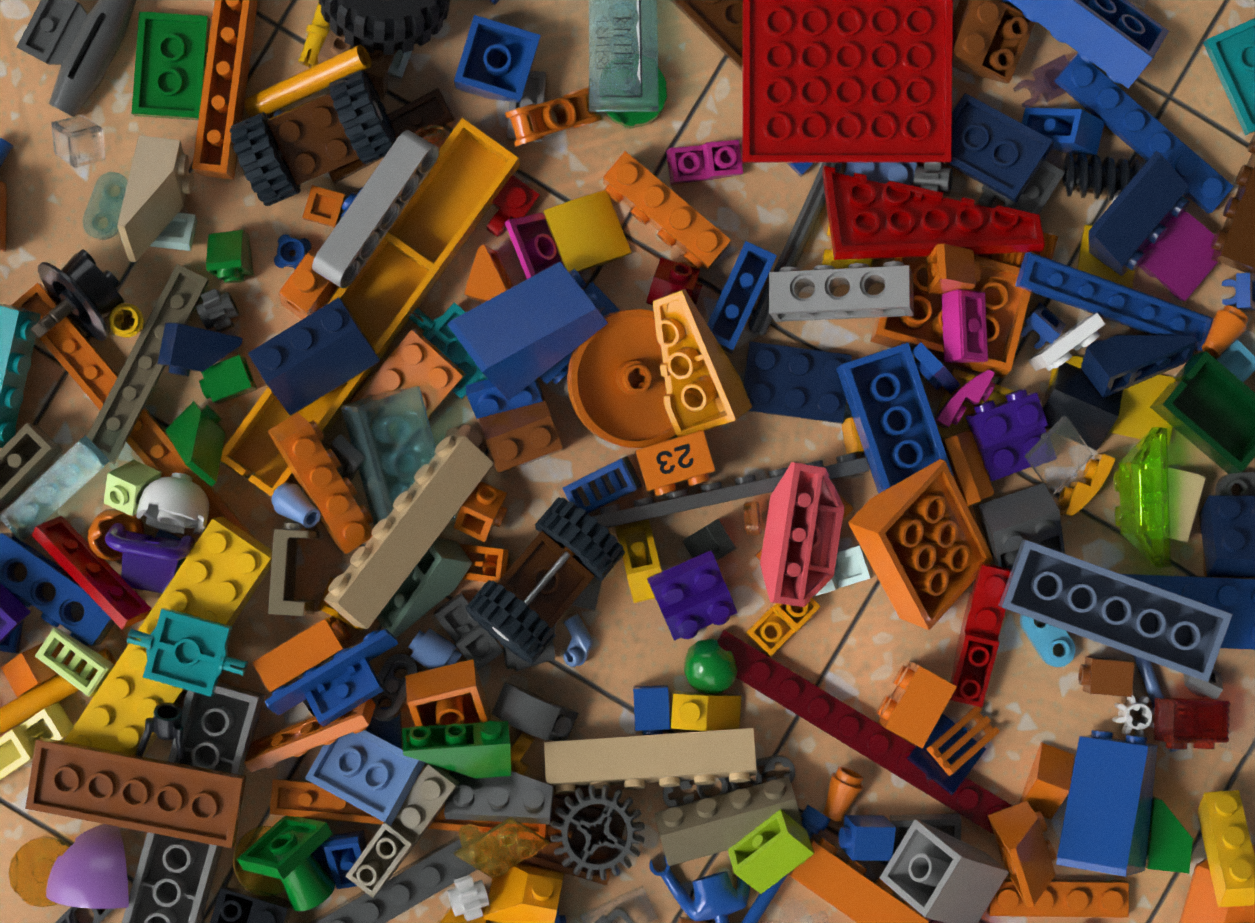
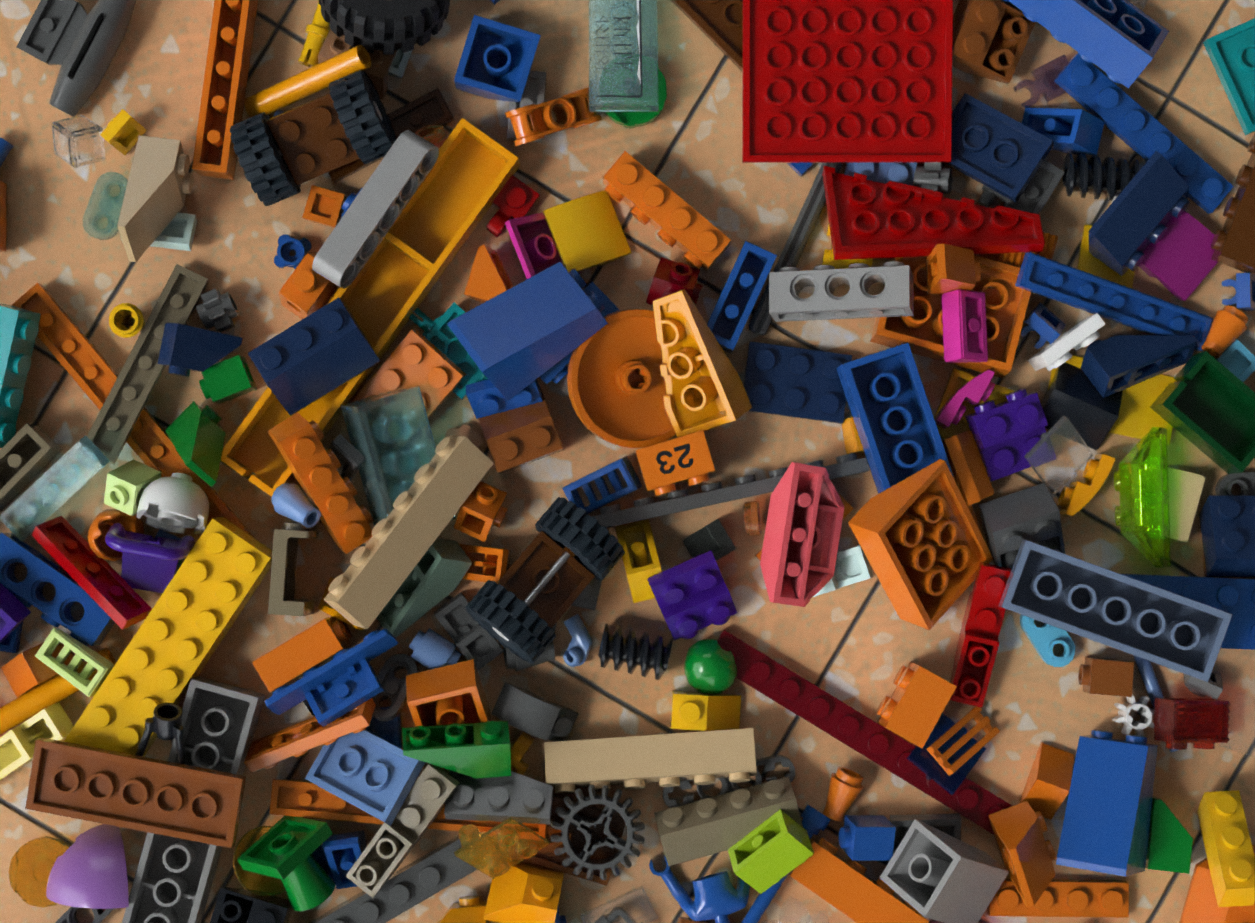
black piece [31,249,125,341] -> none
teal plate [127,608,248,697] -> none
green plate [131,11,210,120] -> none
green slope [206,230,254,284] -> none
white gear [447,875,489,922] -> none
blue brick [633,685,670,735] -> none
dark pink slope [666,140,743,185] -> none
light orange slope [745,598,821,657] -> none
blue plate [912,342,960,394] -> none
none -> yellow plate [100,109,147,156]
none -> black piece [598,623,673,680]

